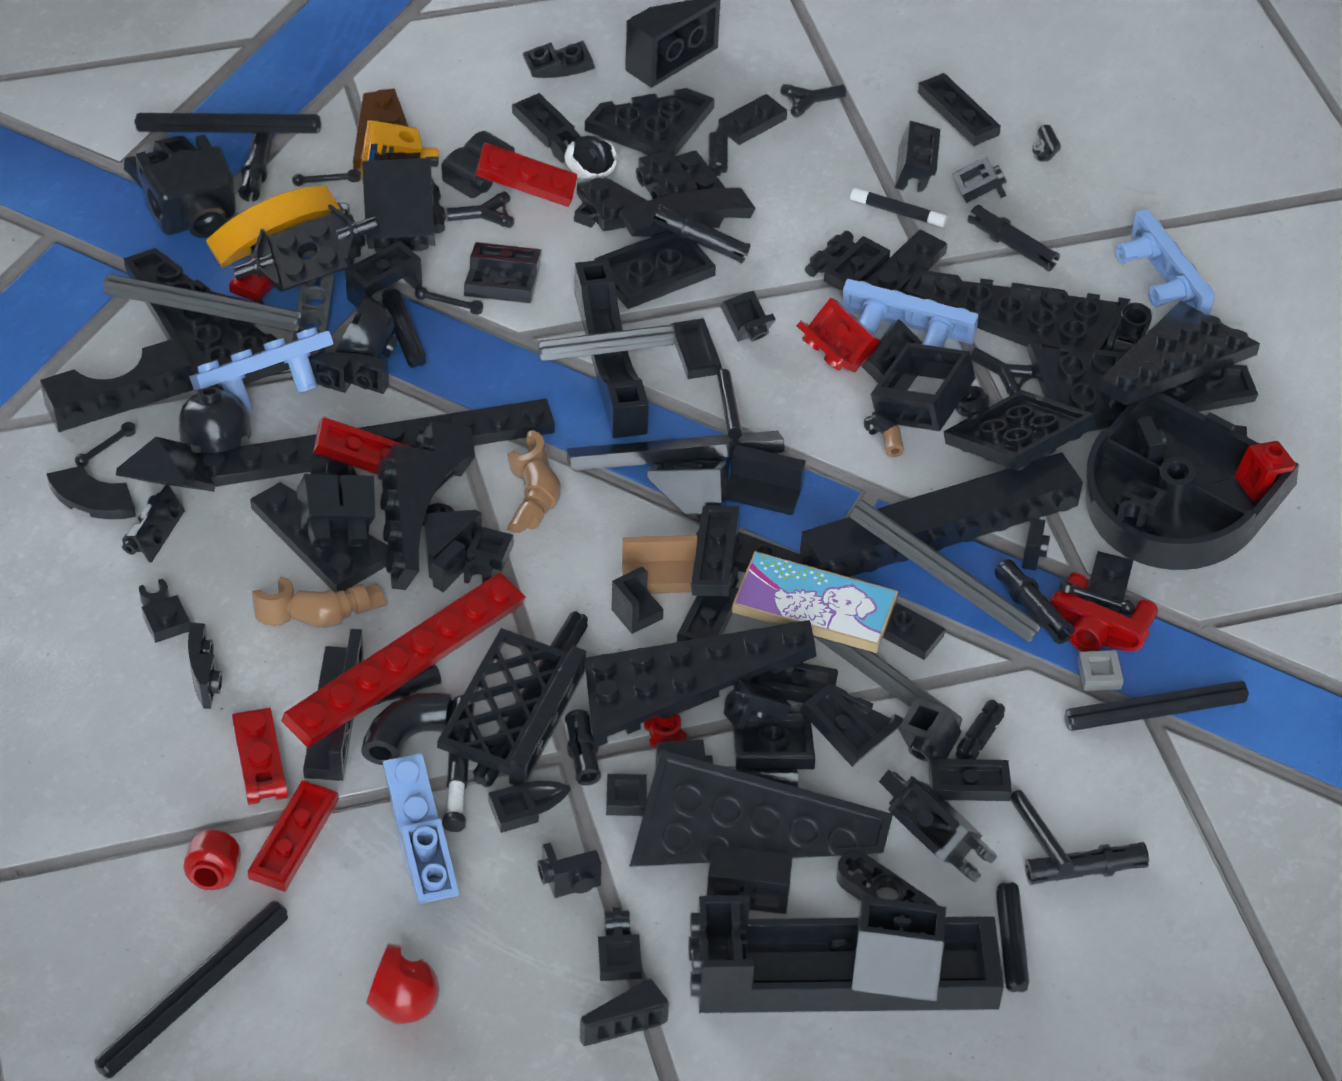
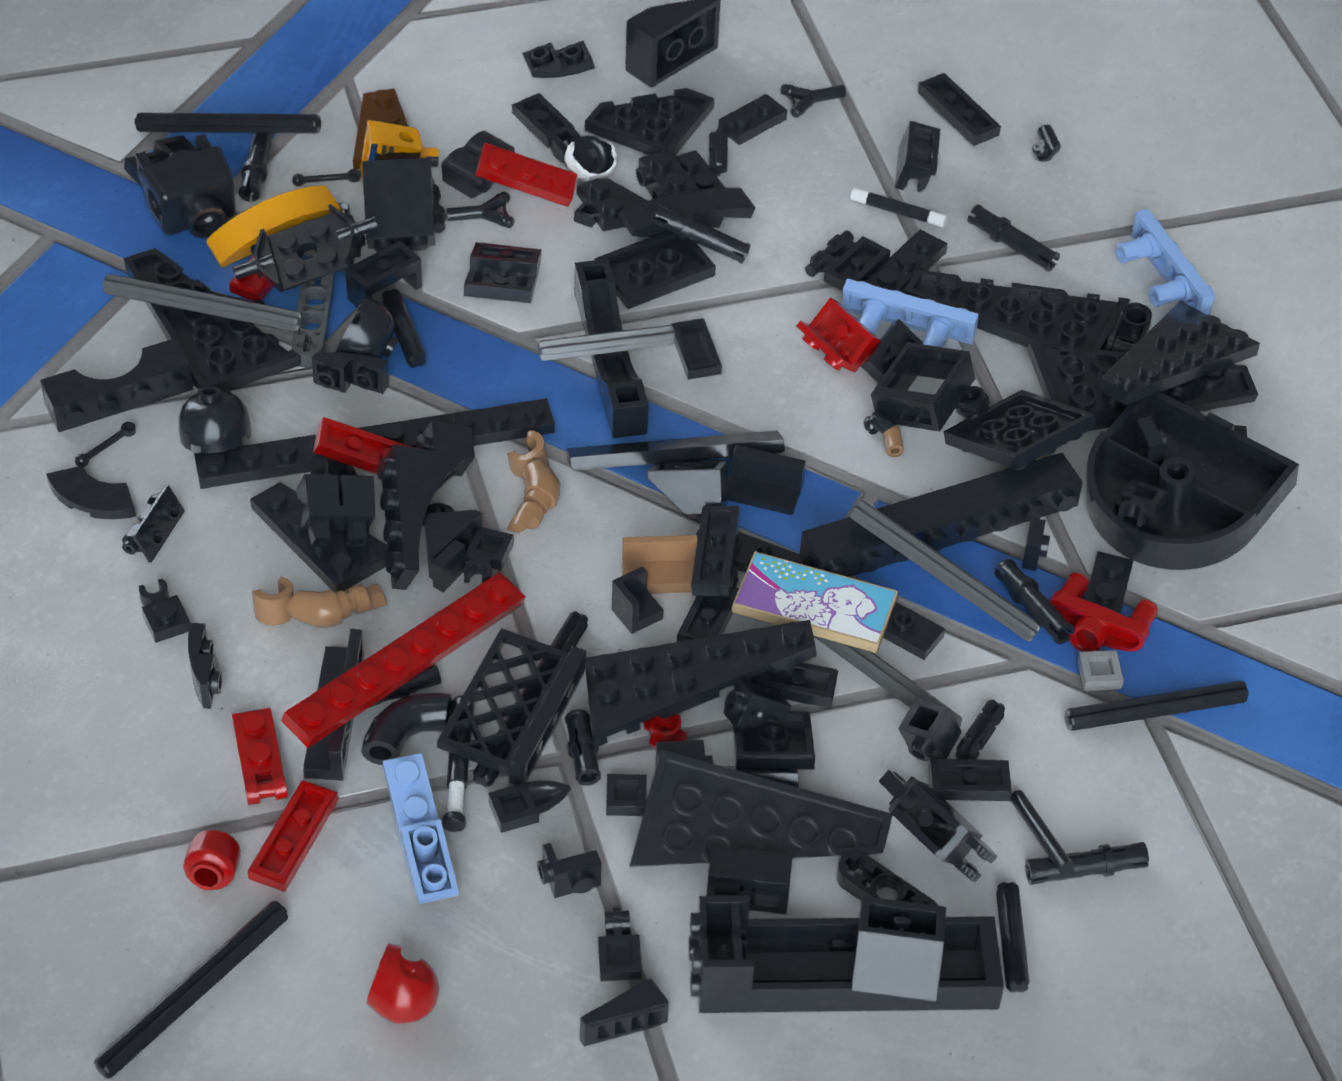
black slope [116,436,215,492] -> none
light blue plate [189,327,333,410] -> none
black hinge [415,287,483,315] -> none
black bar [717,369,742,439] -> none
black bracket [720,290,776,342] -> none
black wing [799,683,903,767] -> none
black bracket [952,156,1007,203] -> none
black piece [970,348,1037,396] -> none
black hinge [1059,580,1134,615] -> none
red bracket [1234,441,1296,502] -> none

